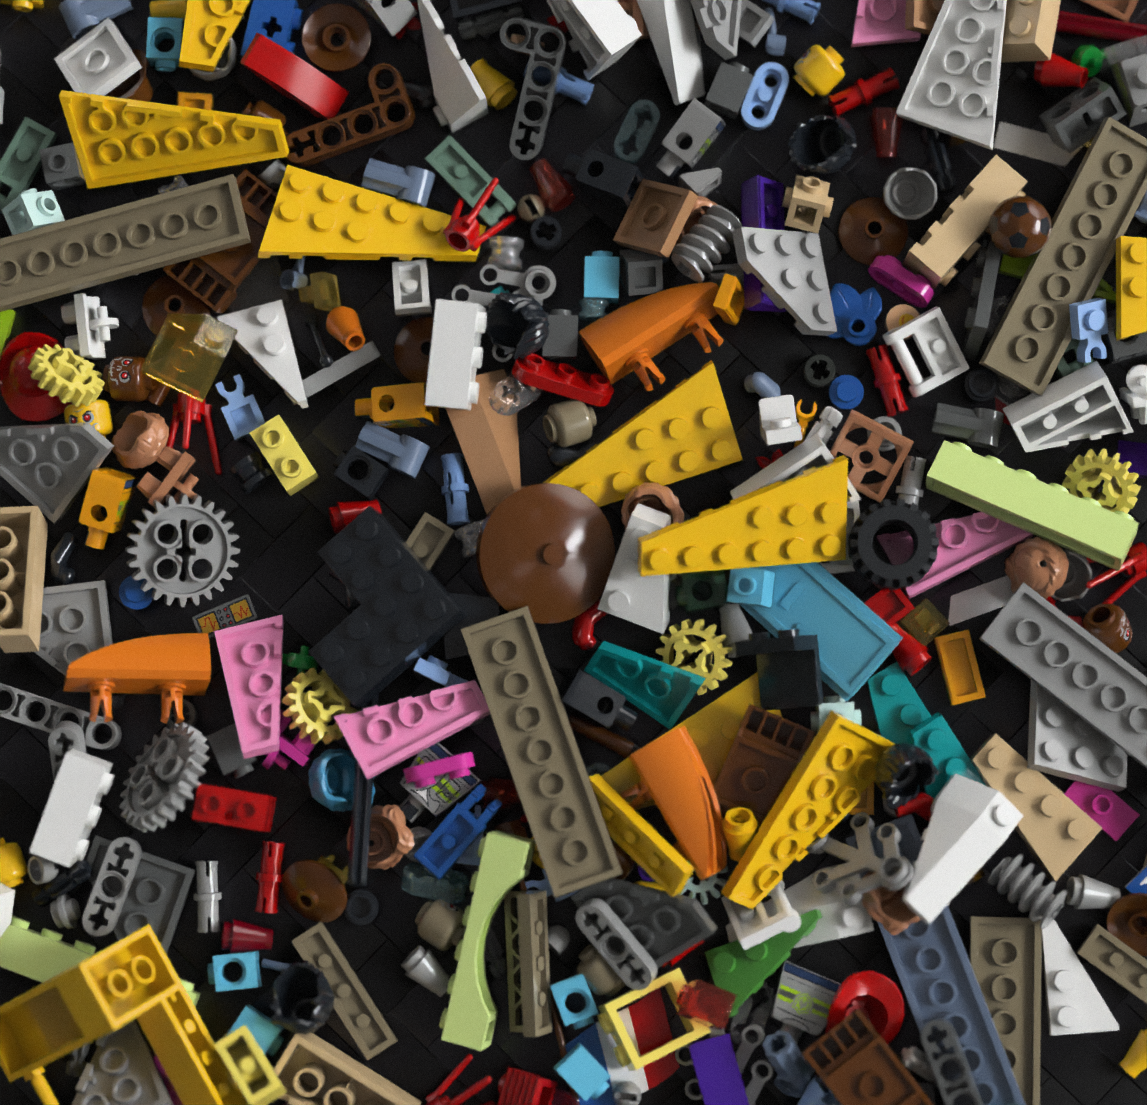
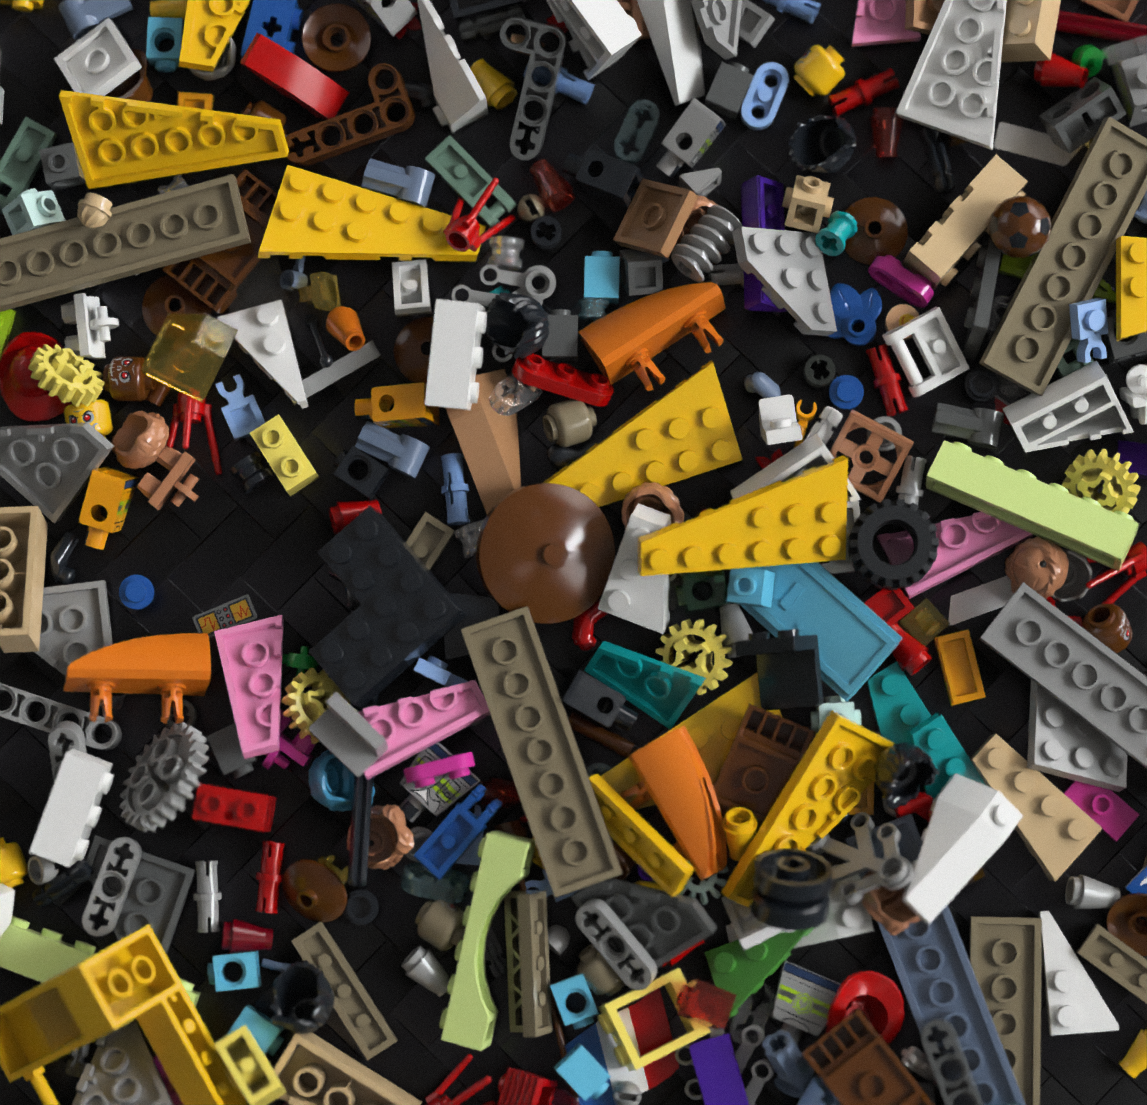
light grey plate [50,894,81,929] -> none
light grey gear [125,493,240,607] -> none
light grey hinge [258,159,286,189] -> none
light orange tile [713,273,744,326] -> none
sand blue hand [765,7,786,56] -> none
light grey hair [883,167,937,220] -> none
light grey piece [988,853,1067,929] -> none
none -> tan plate [78,192,113,228]
none -> light grey panel [309,692,388,777]
none -> black wheel [750,849,833,930]
none -> teal bush [815,211,857,256]

